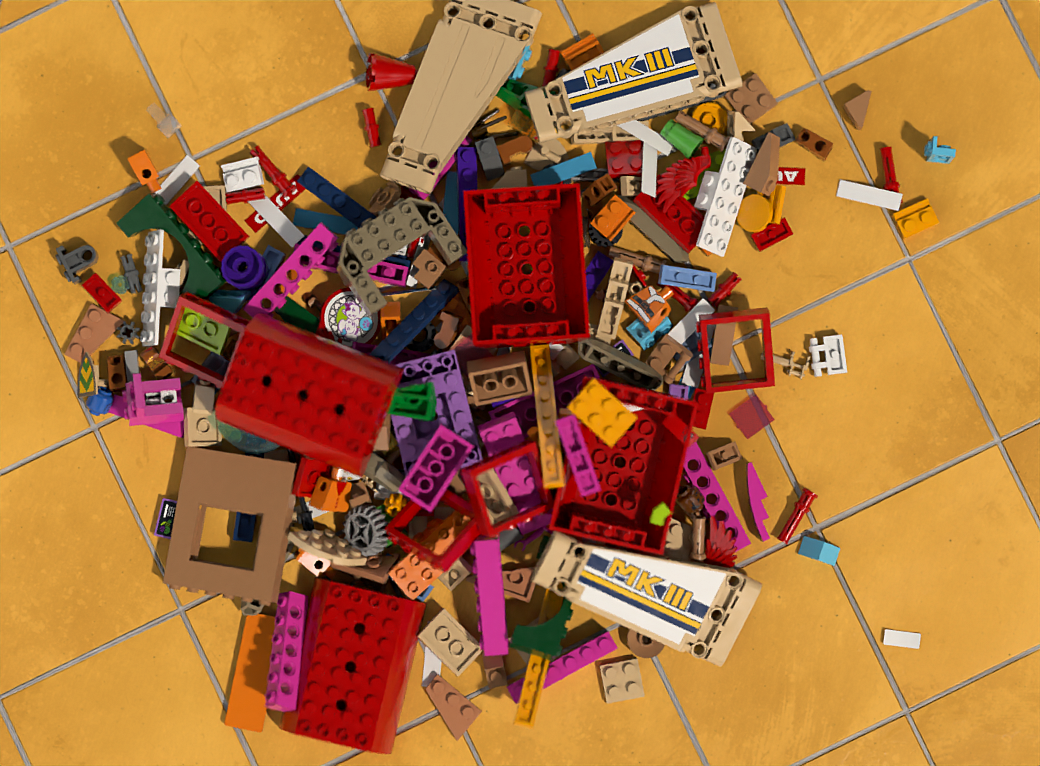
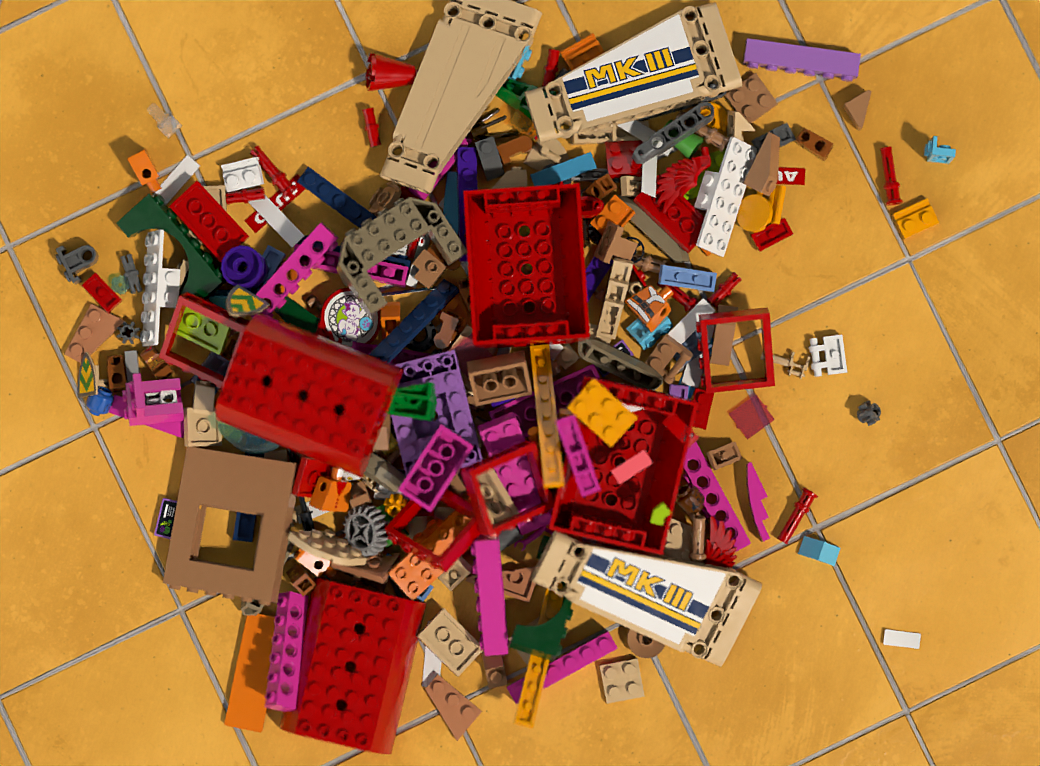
dark azure sticker [293,208,358,234] -> none
white sticker [836,180,903,211] -> none
none -> shield [226,284,269,319]
none -> dark orange leg [286,563,317,596]
none -> red arm [581,196,604,218]
none -> medium nougat piece [594,221,645,264]
none -> coral sticker [612,450,652,484]
none -> dark grey piece [632,102,714,164]
none -> medium lavender brick [743,38,861,82]
none -> dark grey gear [857,400,881,426]

